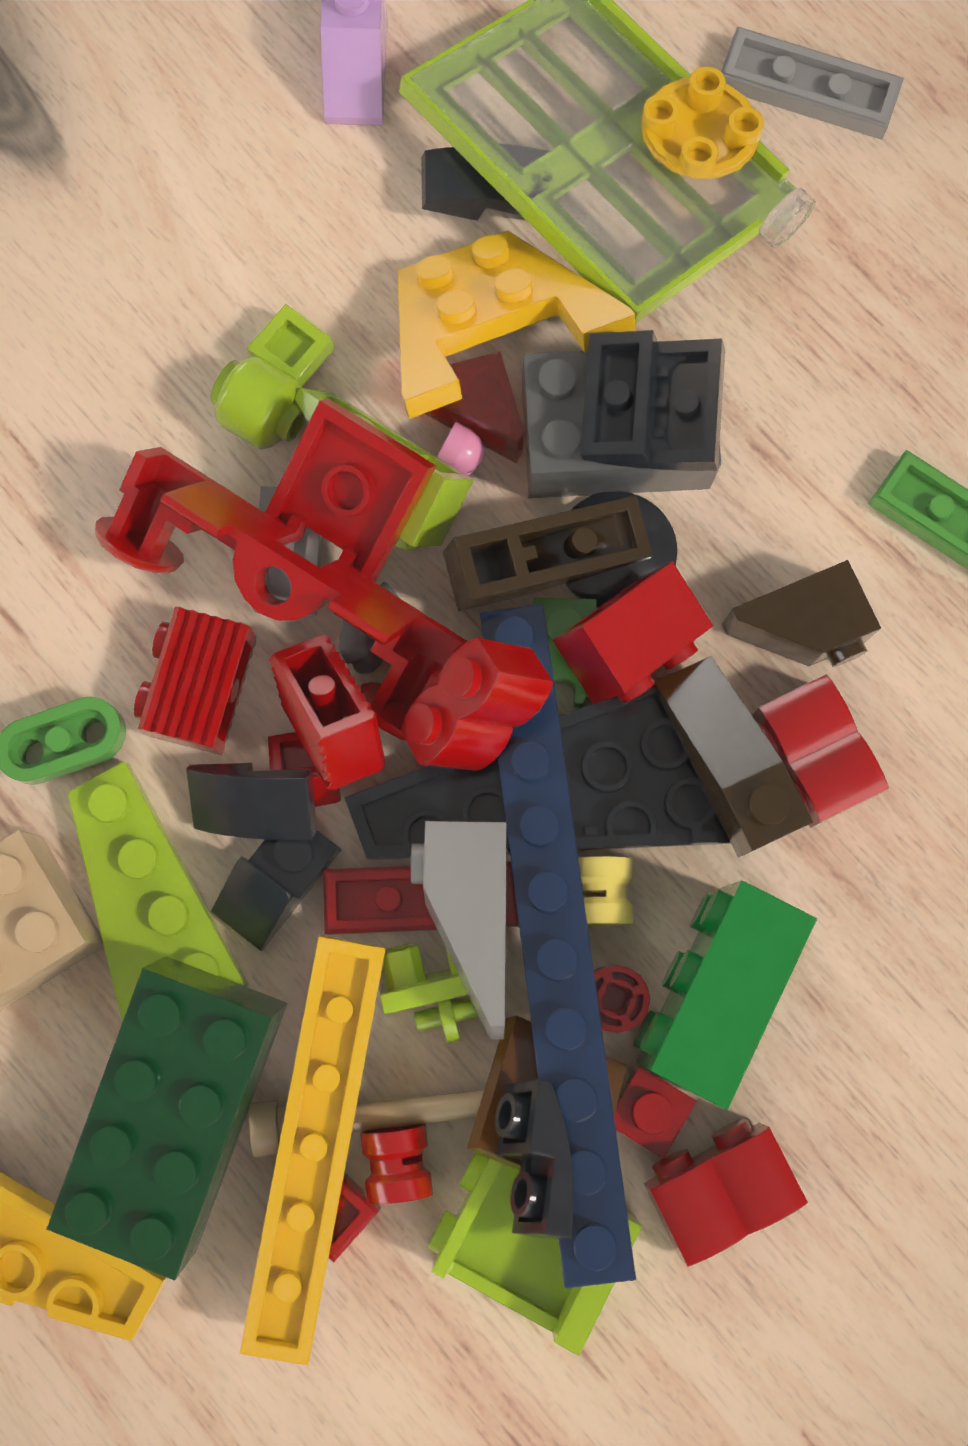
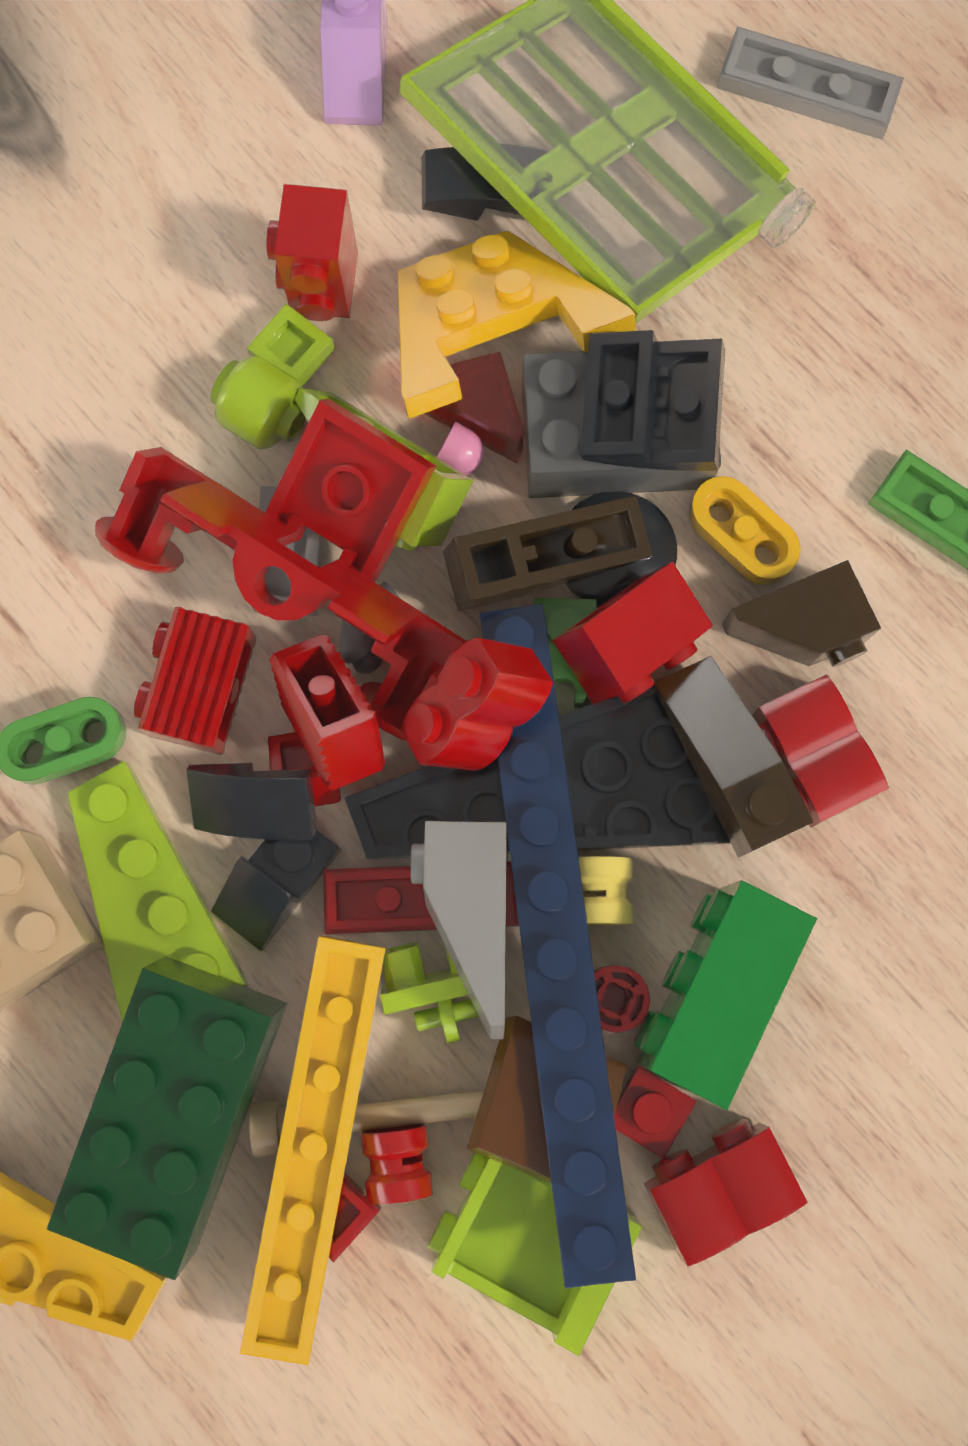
black slope [495,1079,573,1239] -> none
yellow dish [641,66,764,179] -> none
none -> red brick [266,184,358,322]
none -> yellow plate [689,476,801,585]

